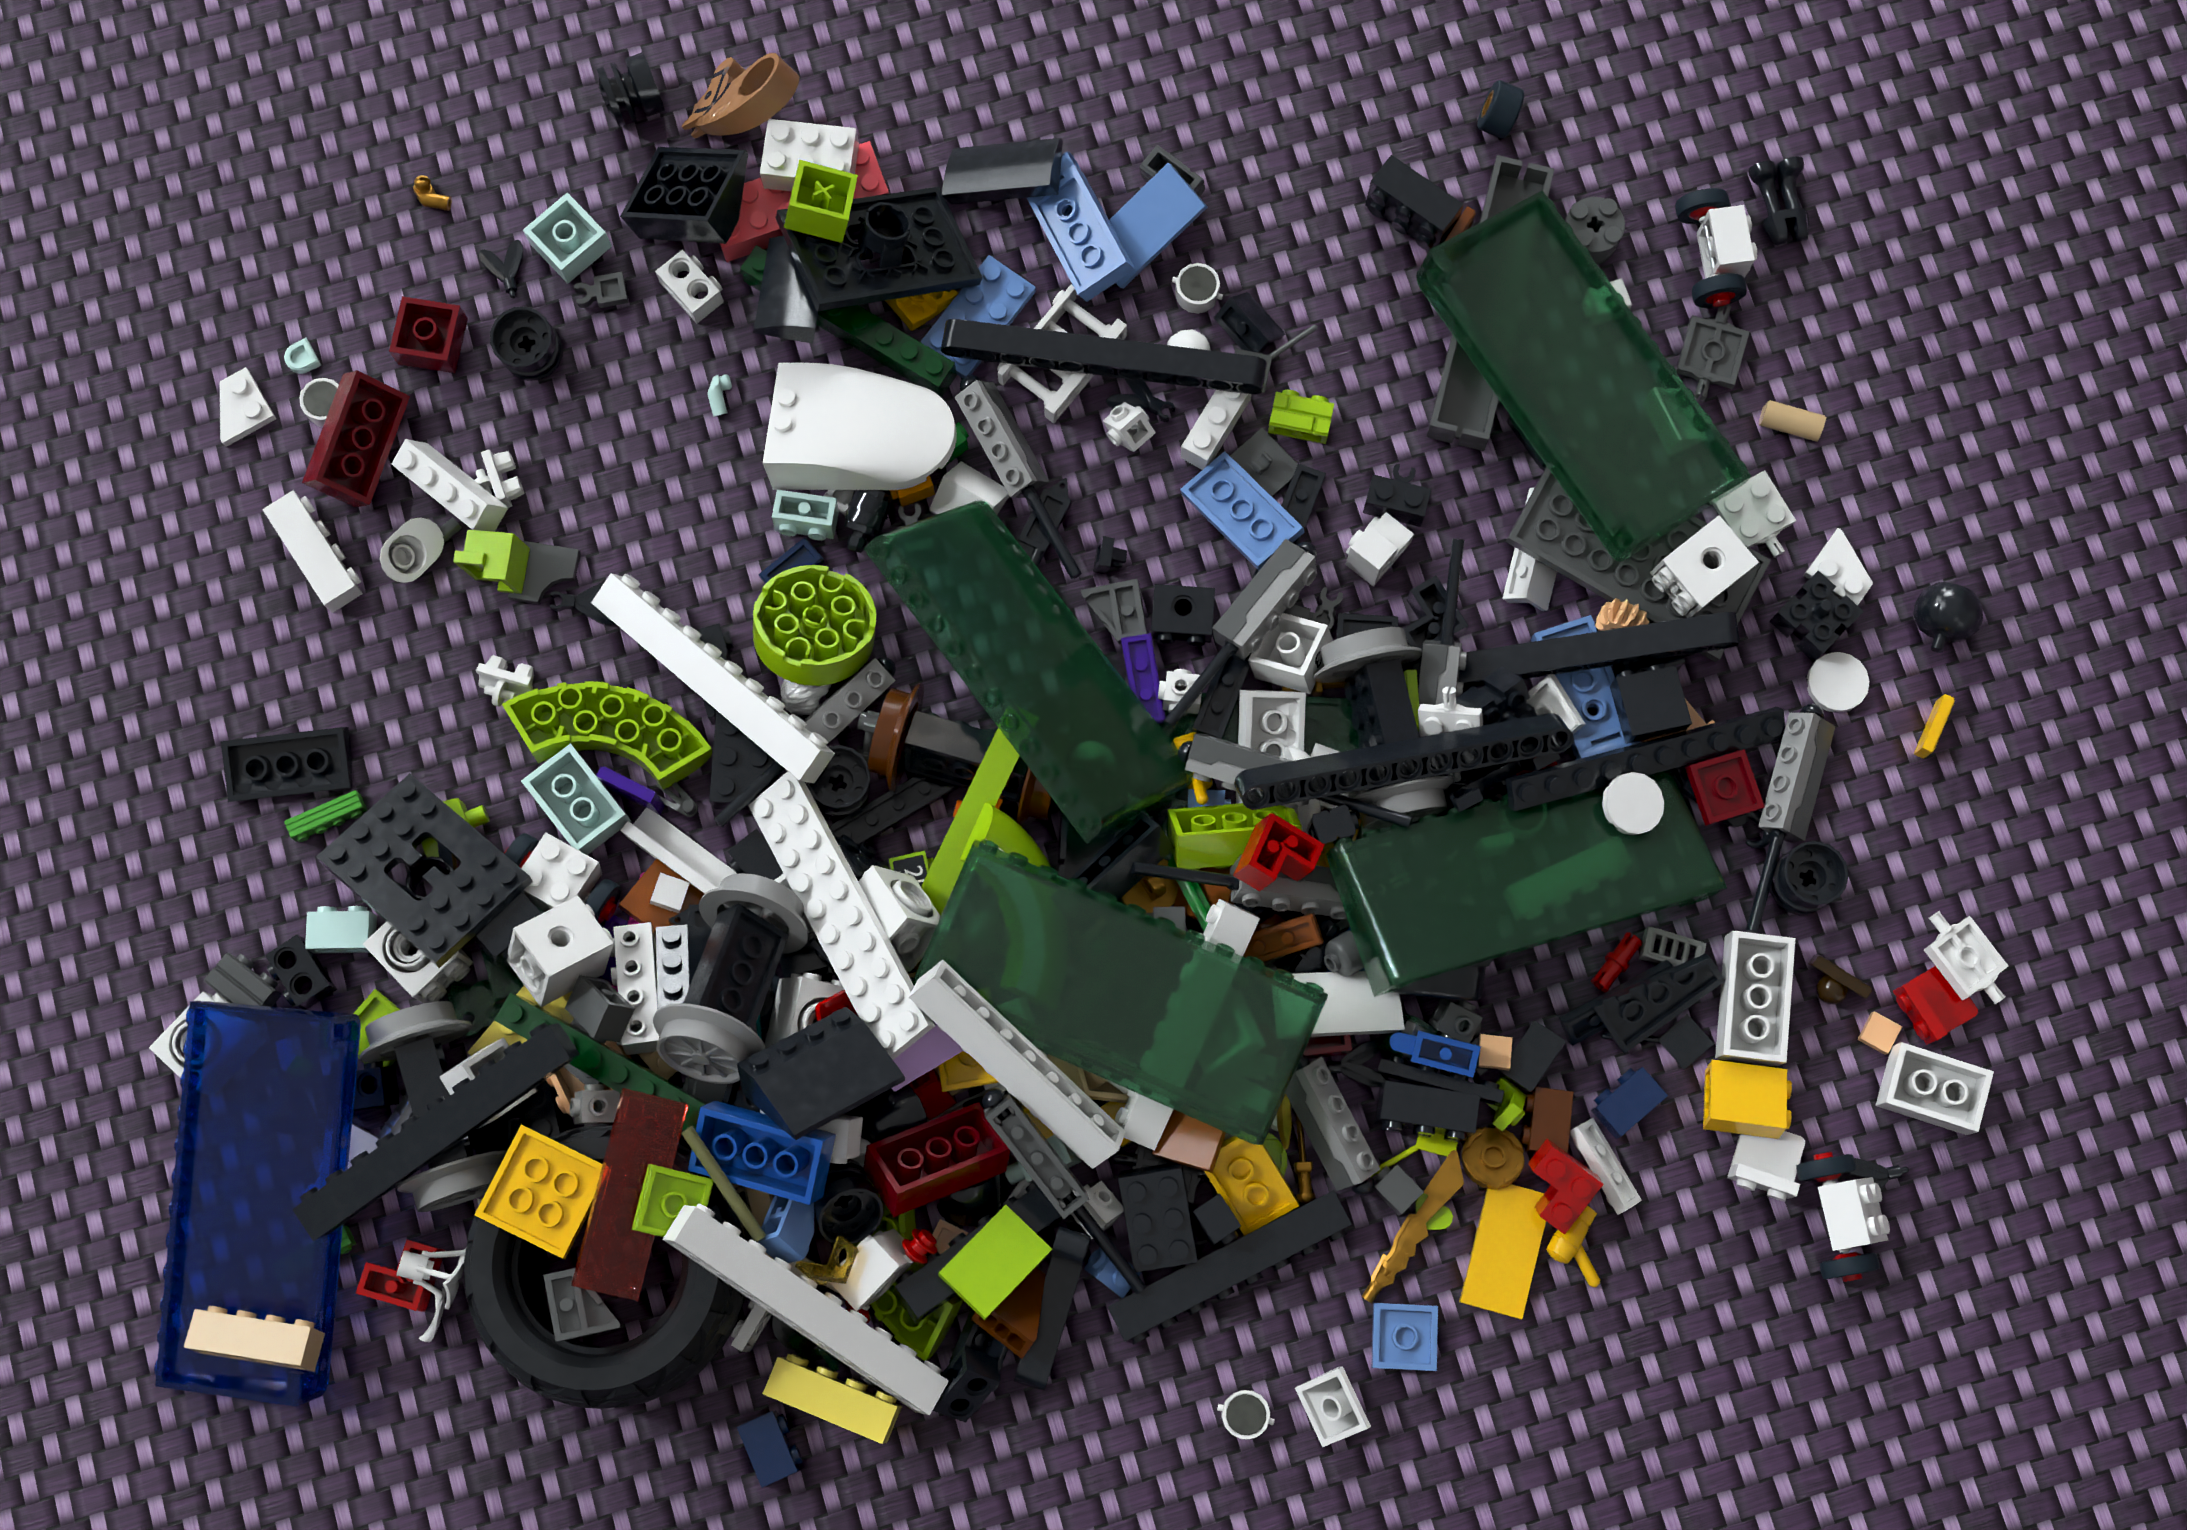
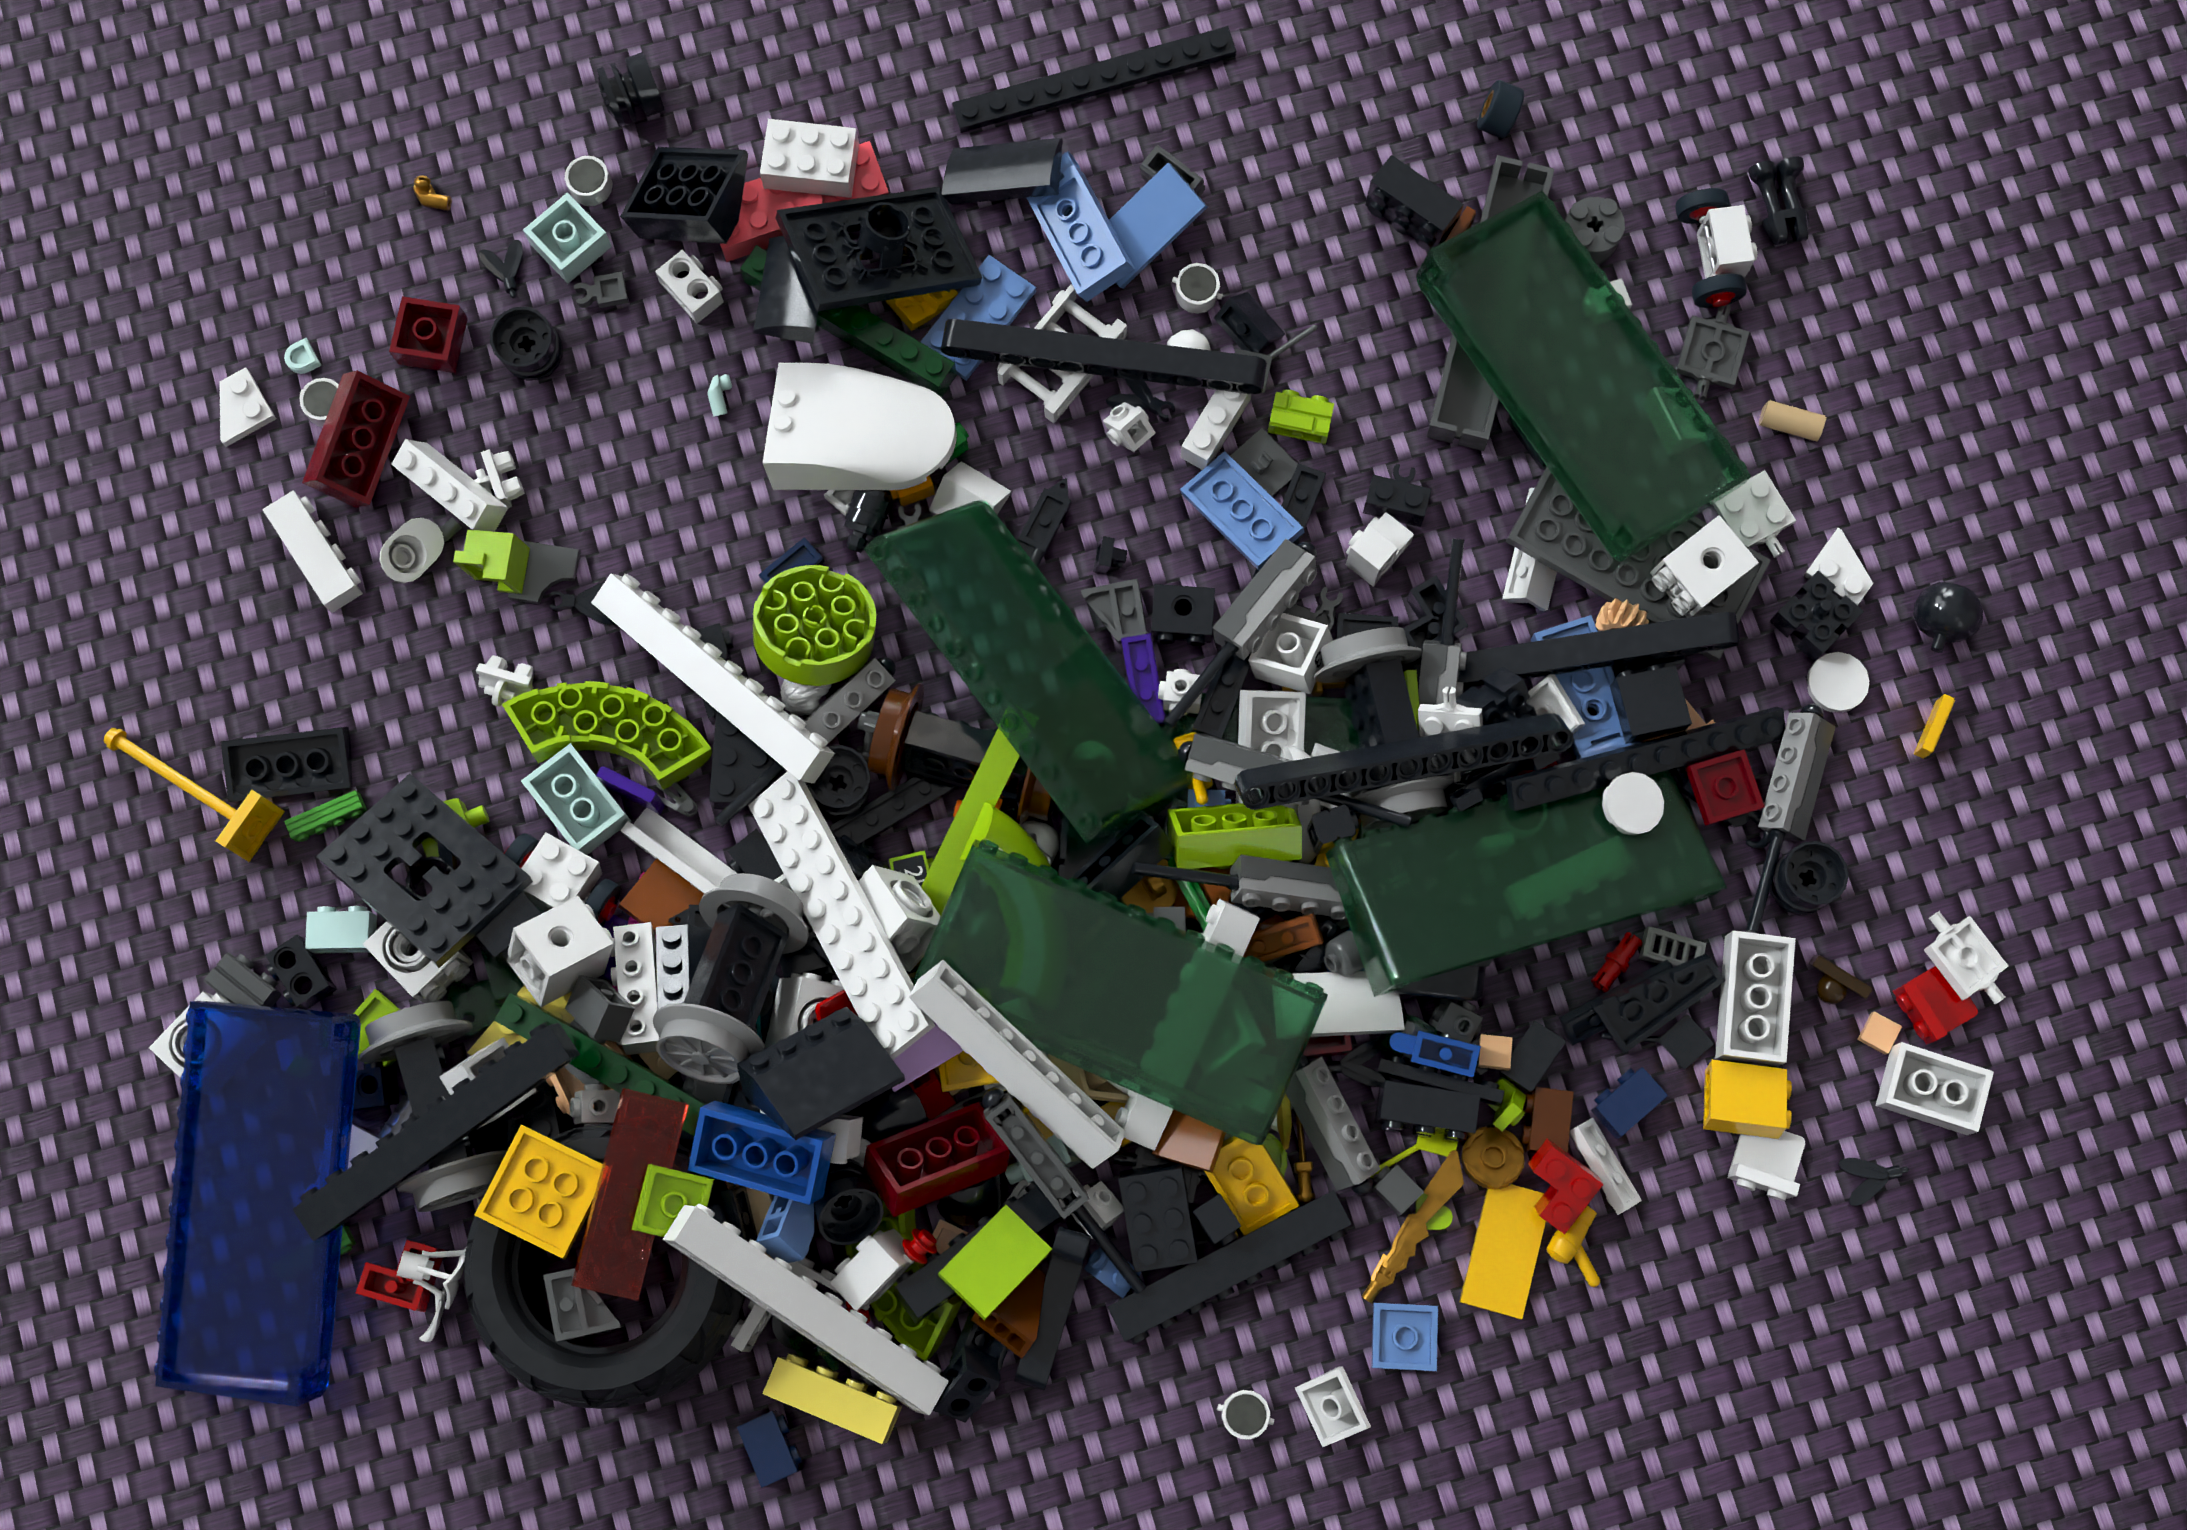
tan brick [184,1306,325,1372] -> none
white tile [649,873,690,913] -> none
medium nougat animal [681,53,799,138] -> none
olive bar [681,1126,766,1242] -> none
light aqua brick [772,490,839,541] -> none
lime brick [784,160,858,243] -> none
clear yellow bracket [795,1236,858,1285] -> none
light grey piece [955,375,1082,579] -> none
red brick [1233,812,1325,892] -> none
white brick [1796,1152,1890,1282] -> none
none -> yellow tile [104,728,285,862]
none -> piece [565,156,613,206]
none -> black plate [952,26,1236,133]
none -> white hair [1021,820,1059,865]

